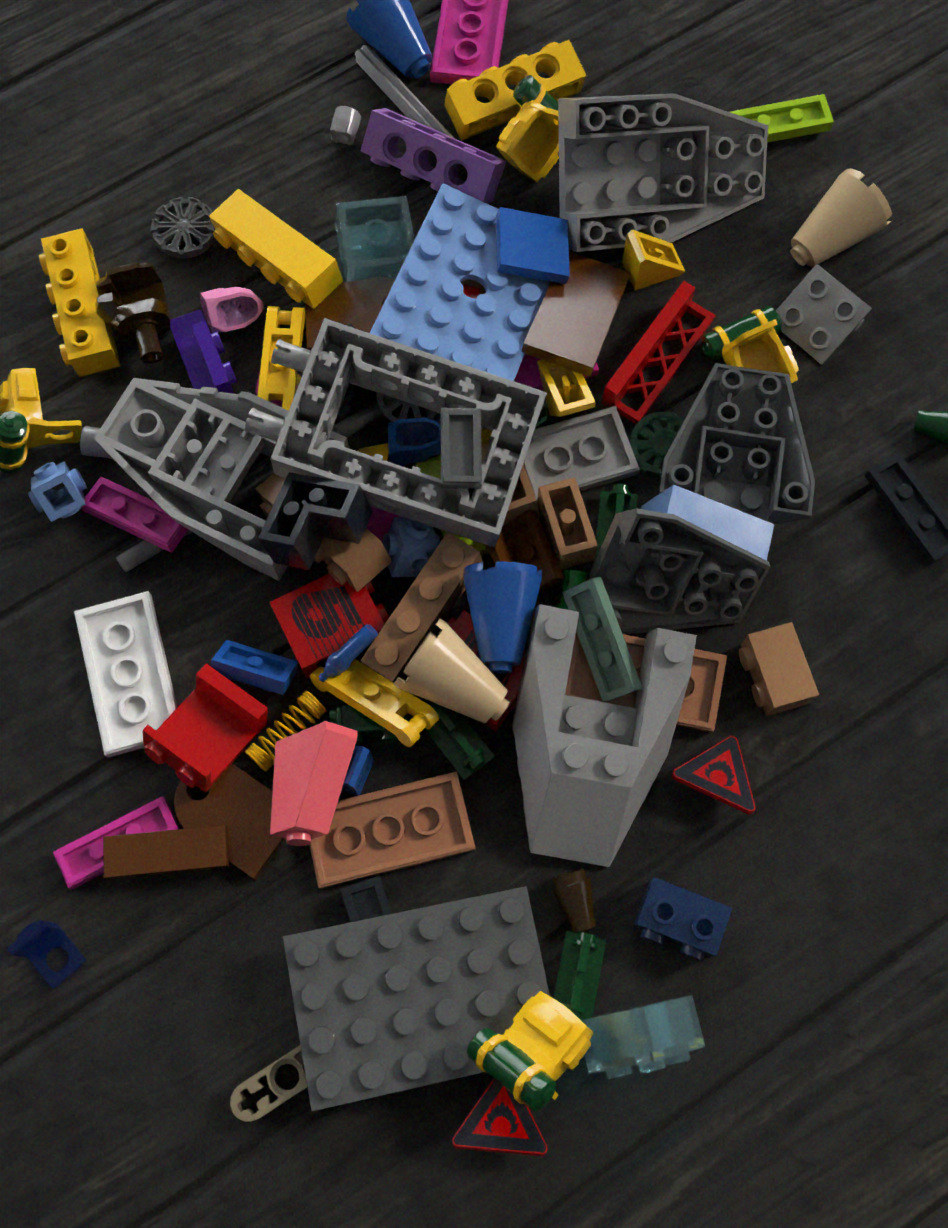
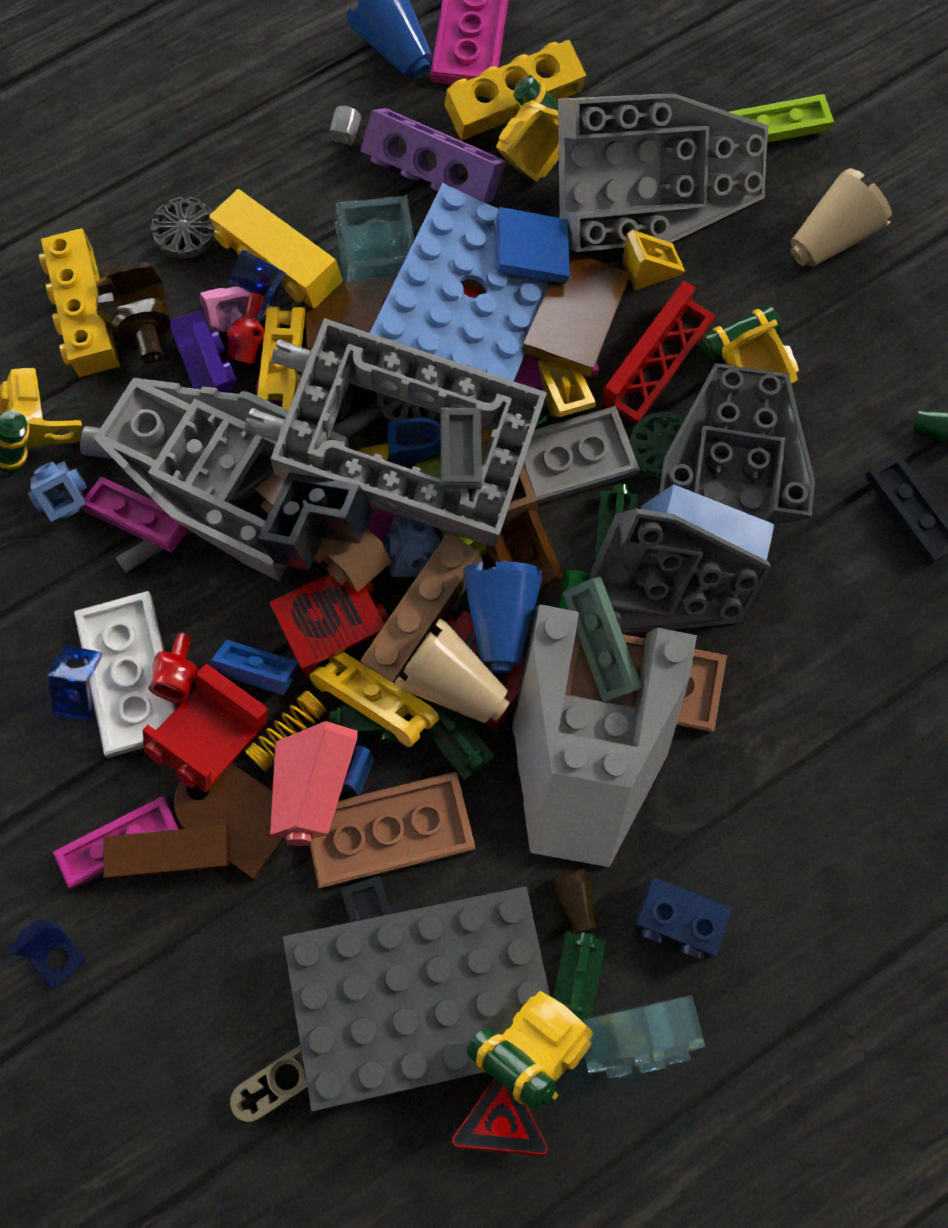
blue piece [318,624,378,682] -> none
light grey axle [355,45,454,138] -> none
medium nougat brick [537,477,598,570] -> none
black piece [672,736,756,814] -> none
medium nougat brick [739,622,819,716] -> none
light grey hinge [776,264,872,365] -> none
none -> clear blue bracket [47,646,102,720]
none -> red piece [148,633,198,704]
none -> red piece [226,293,264,364]
none -> clear blue bracket [229,250,286,321]

